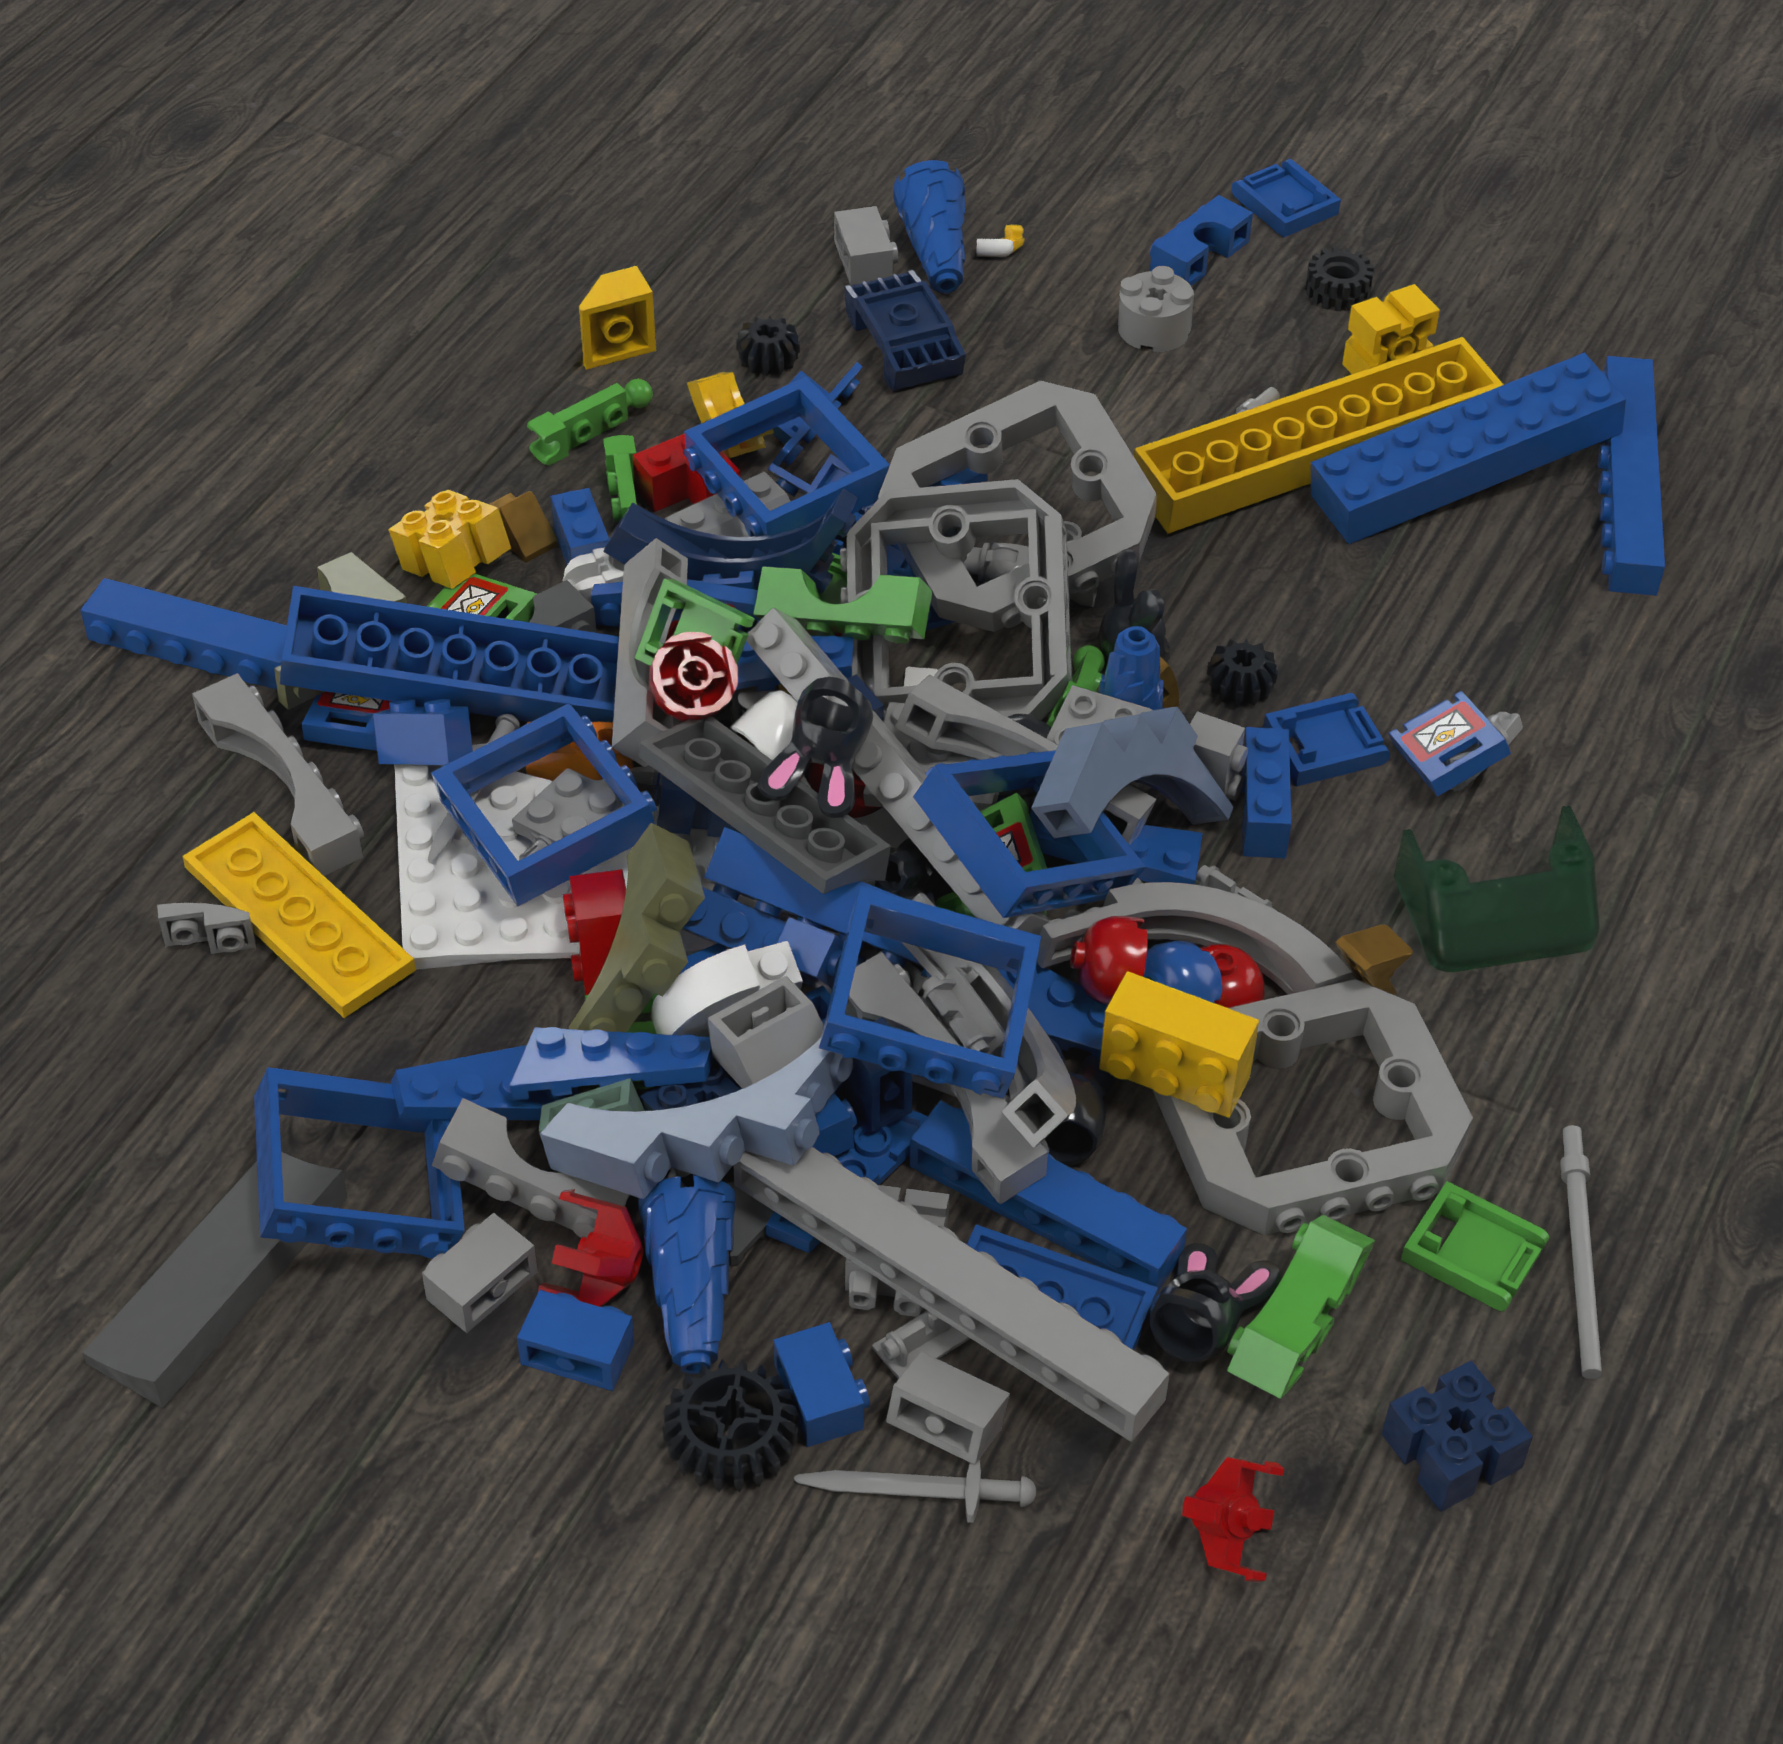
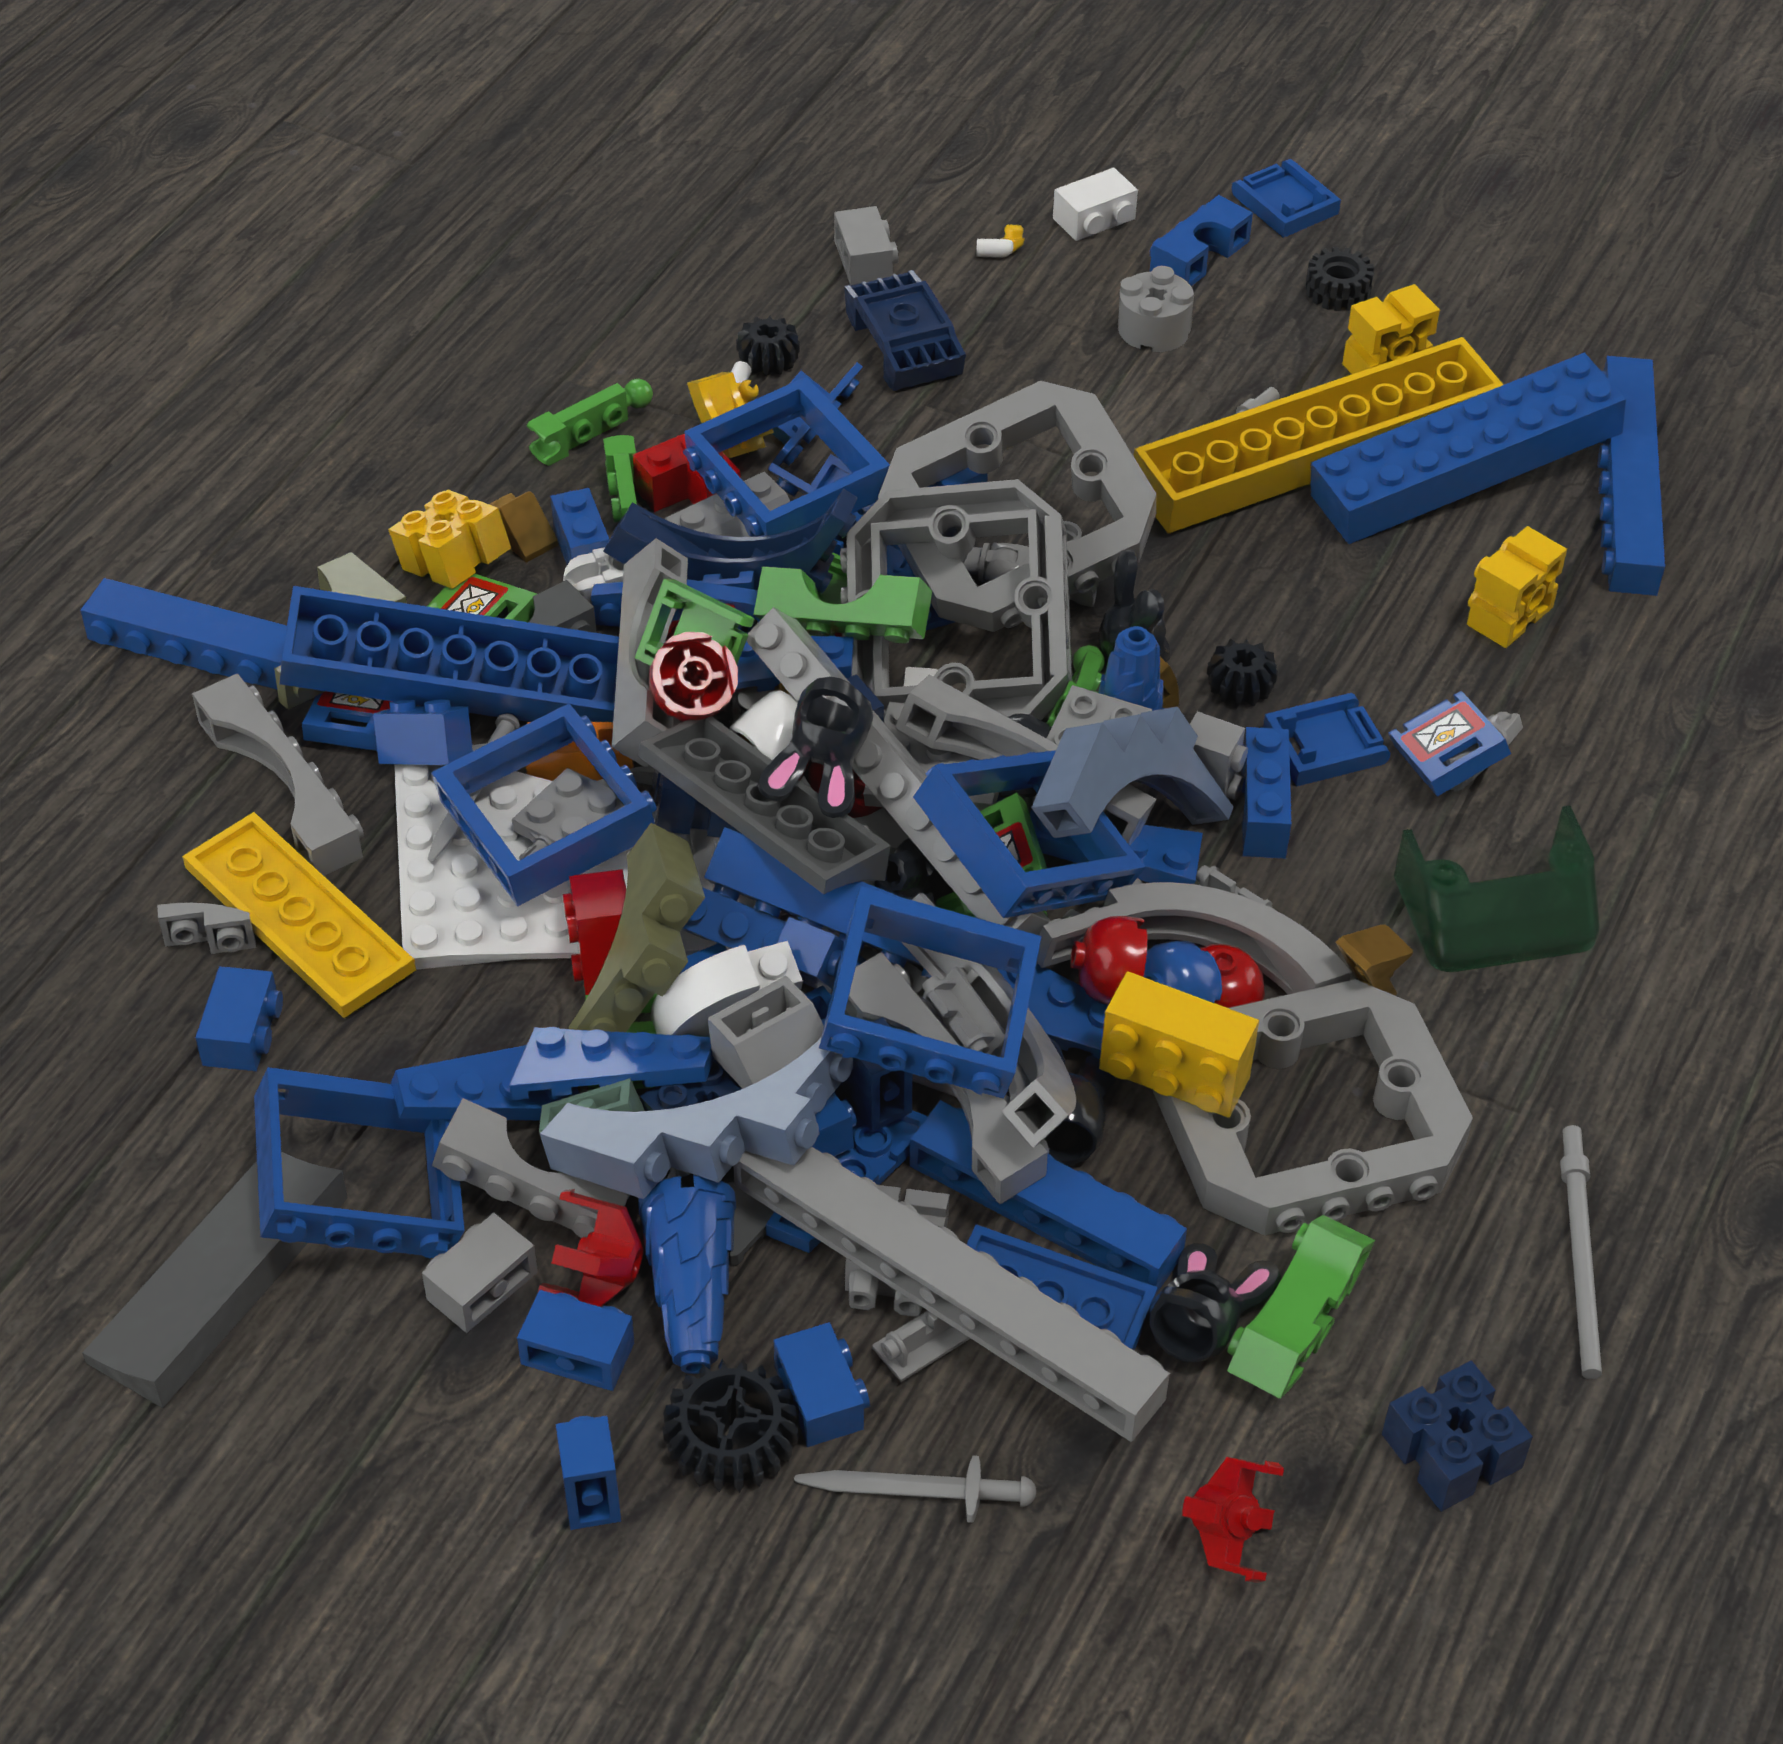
yellow slope [579,266,656,370] -> none
light grey brick [886,1352,1010,1465] -> none
blue cone [893,160,965,293] -> none
bright green container [1401,1181,1549,1311] -> none
none -> blue brick [195,966,283,1071]
none -> blue brick [556,1416,621,1530]
none -> arm [731,361,759,404]
none -> white brick [1053,167,1138,241]
none -> yellow brick [1467,526,1567,648]

